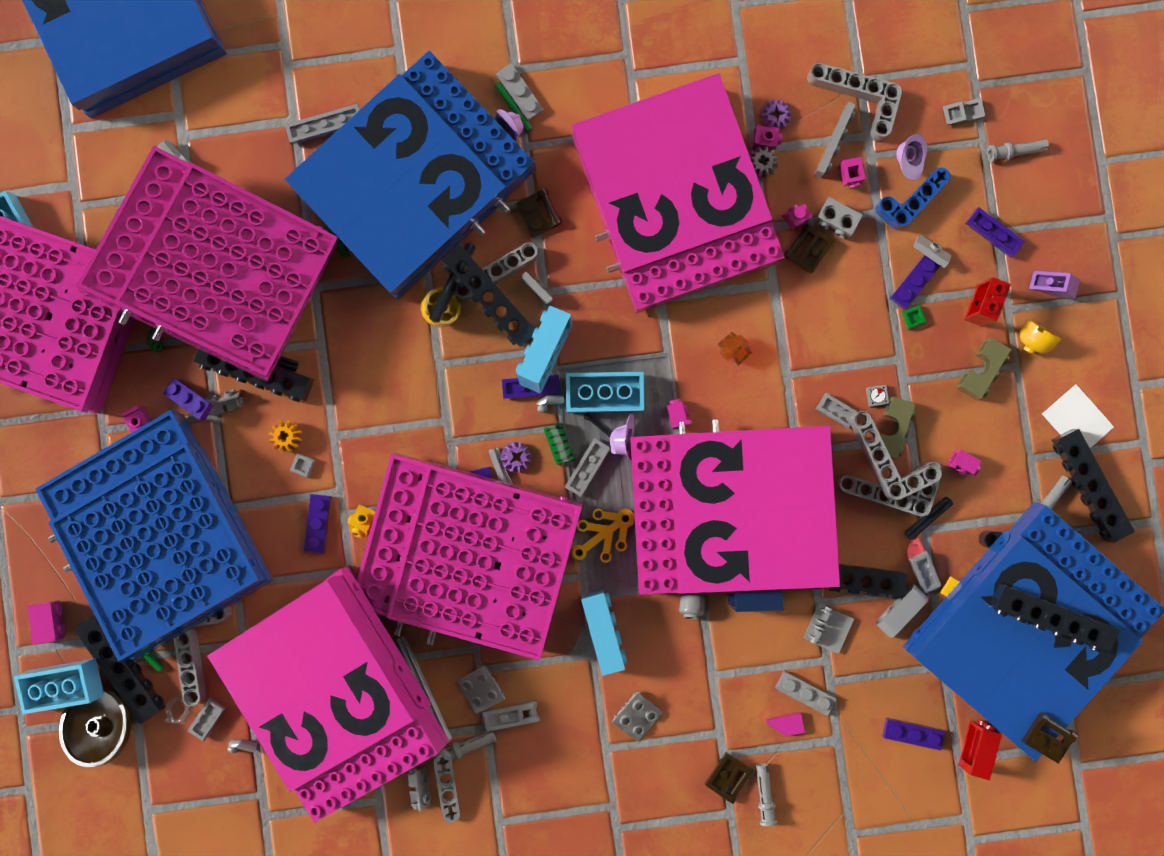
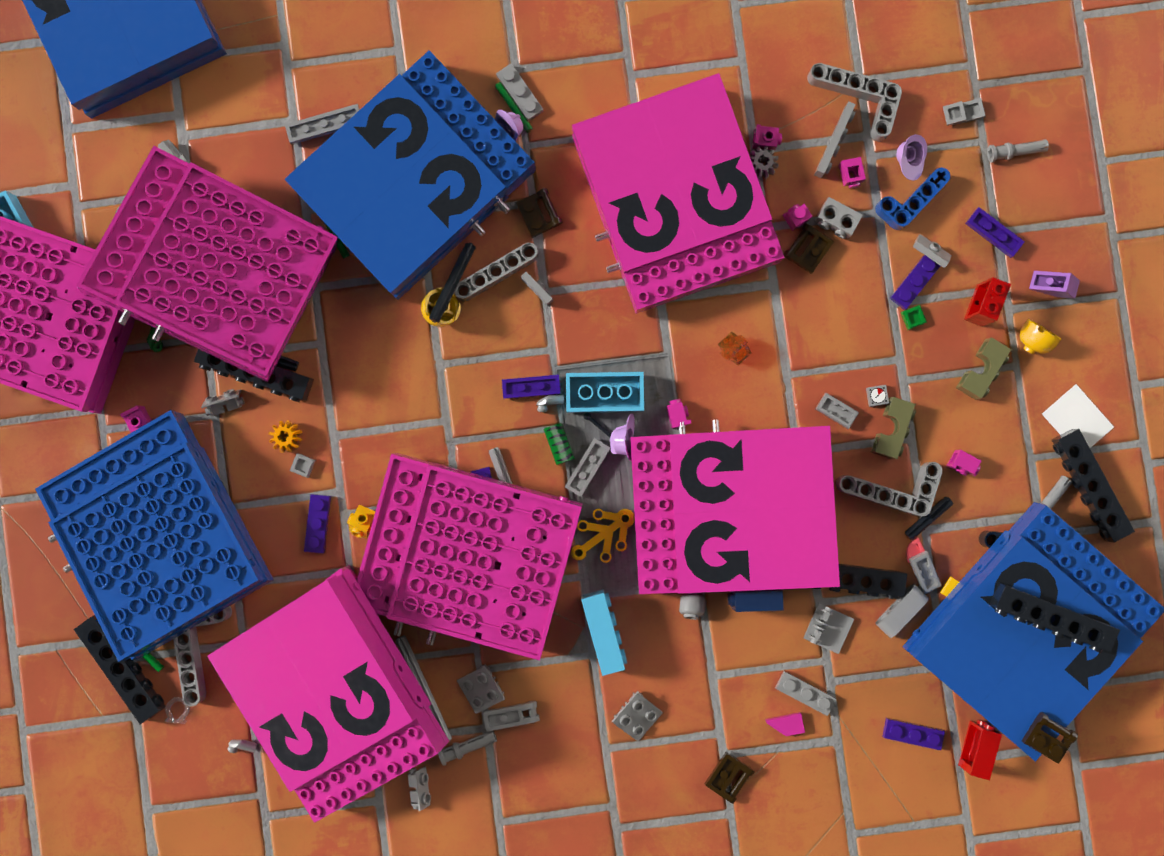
medium azure brick [14,658,104,714] -> none
dark pink brick [27,600,65,645] -> none
dark brown dish [59,687,131,767] -> none
dark purple plate [163,378,214,421] -> none
light grey plate [187,698,227,742] -> none
light grey beam [433,750,460,823] -> none
black brick [441,243,535,347] -> none
medium lavender gear [501,442,531,473] -> none
medium azure brick [516,306,572,394] -> none
light grey pin [756,763,777,826] -> none
medium lavender gear [761,99,792,130] -> none
light grey beam [850,411,942,500] -> none

